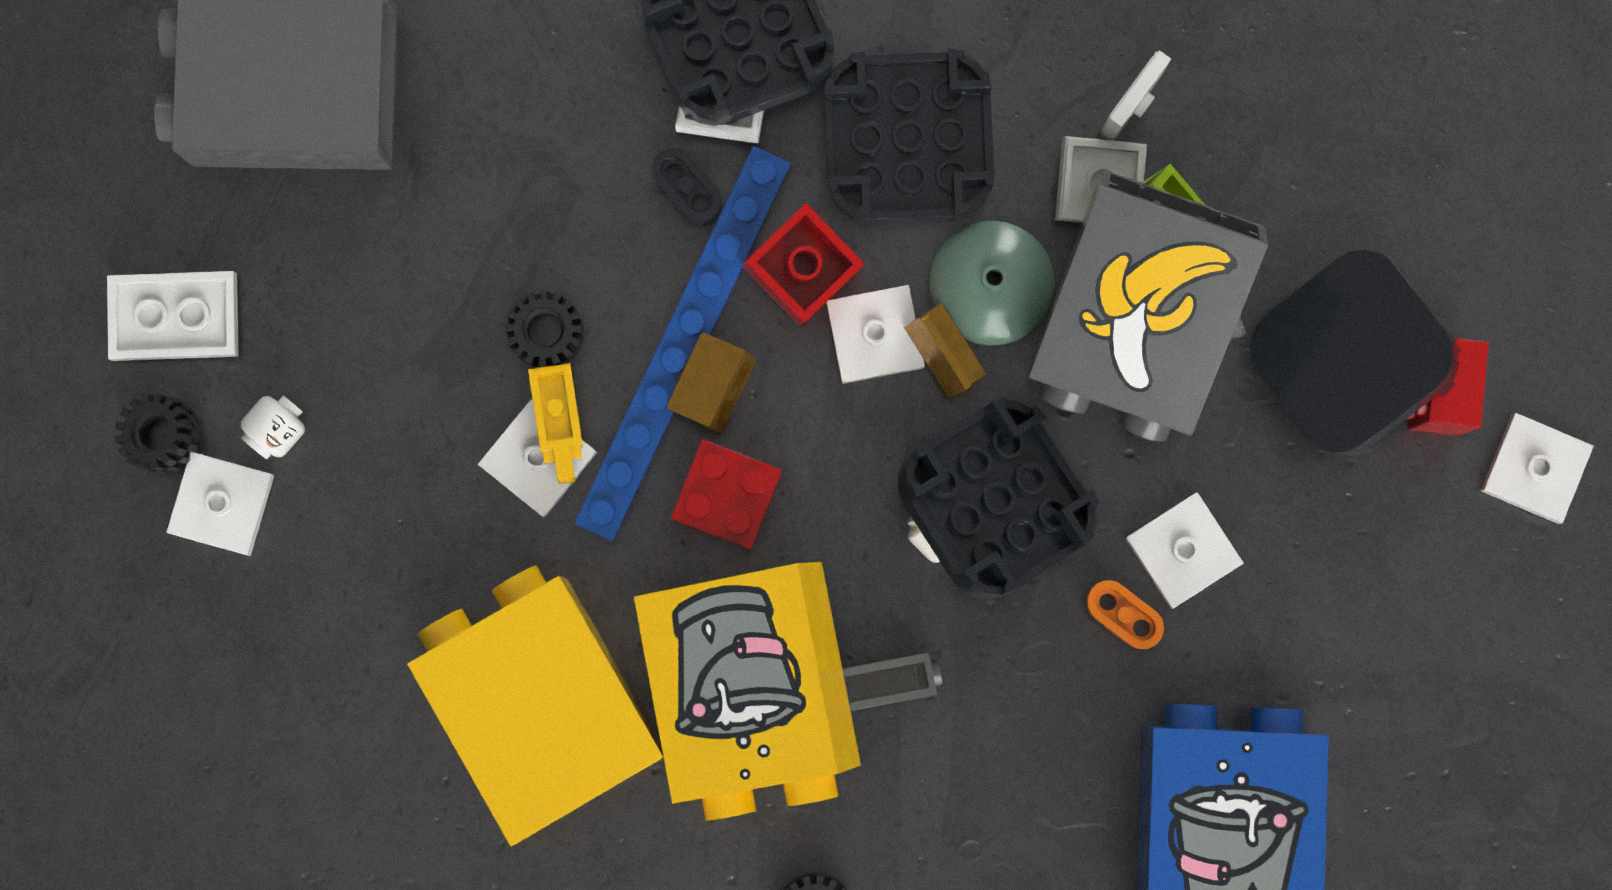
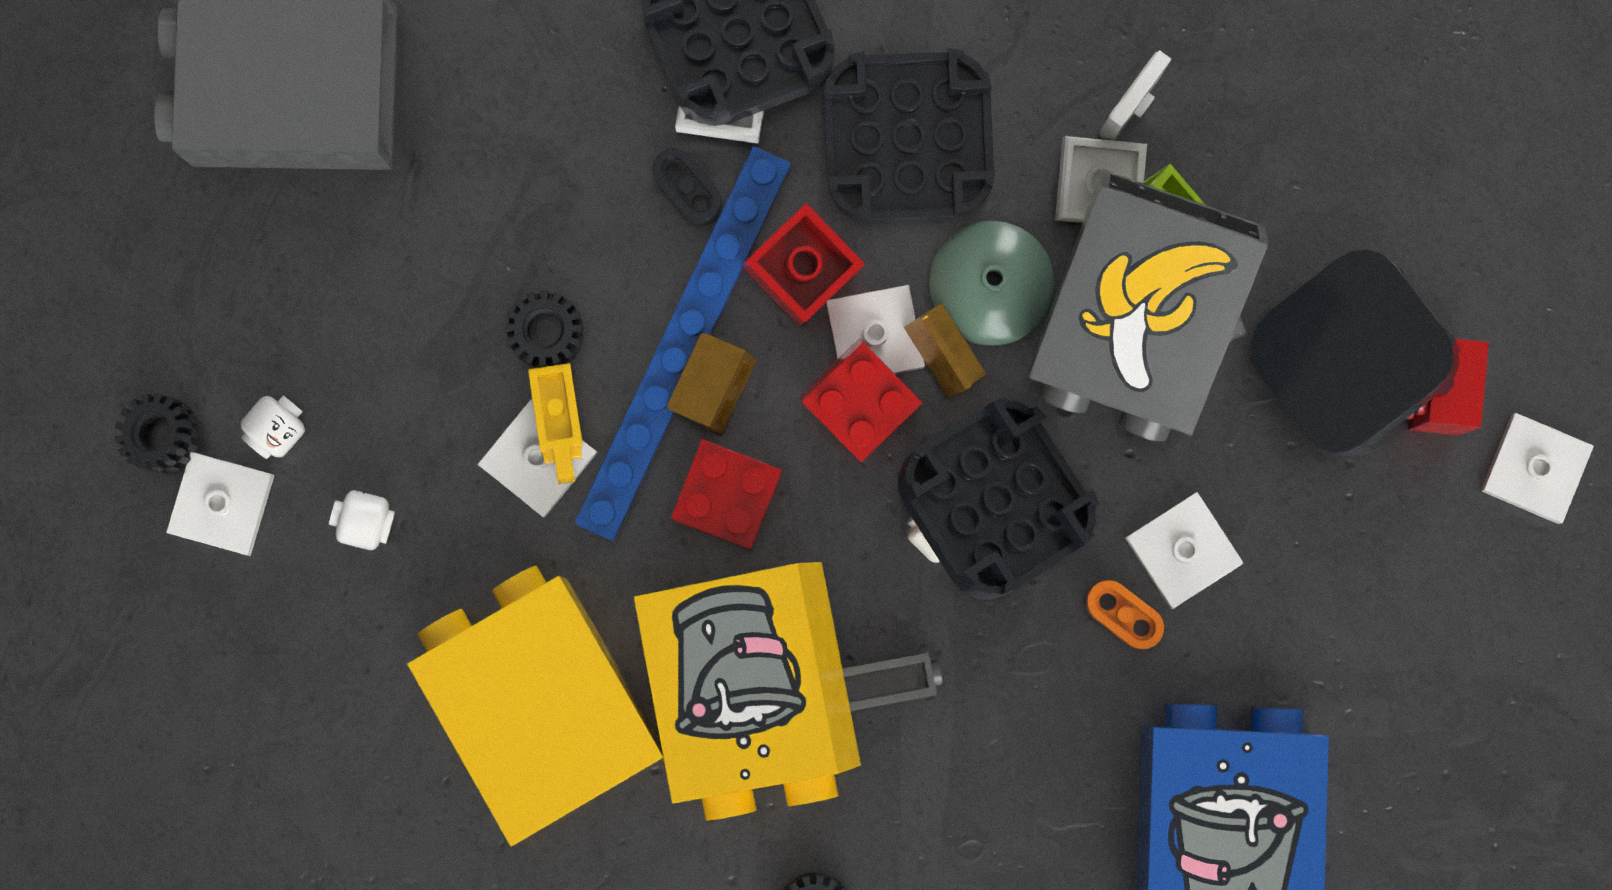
white plate [107,271,239,361] -> none
none -> white head [329,490,395,550]
none -> red brick [800,338,922,462]

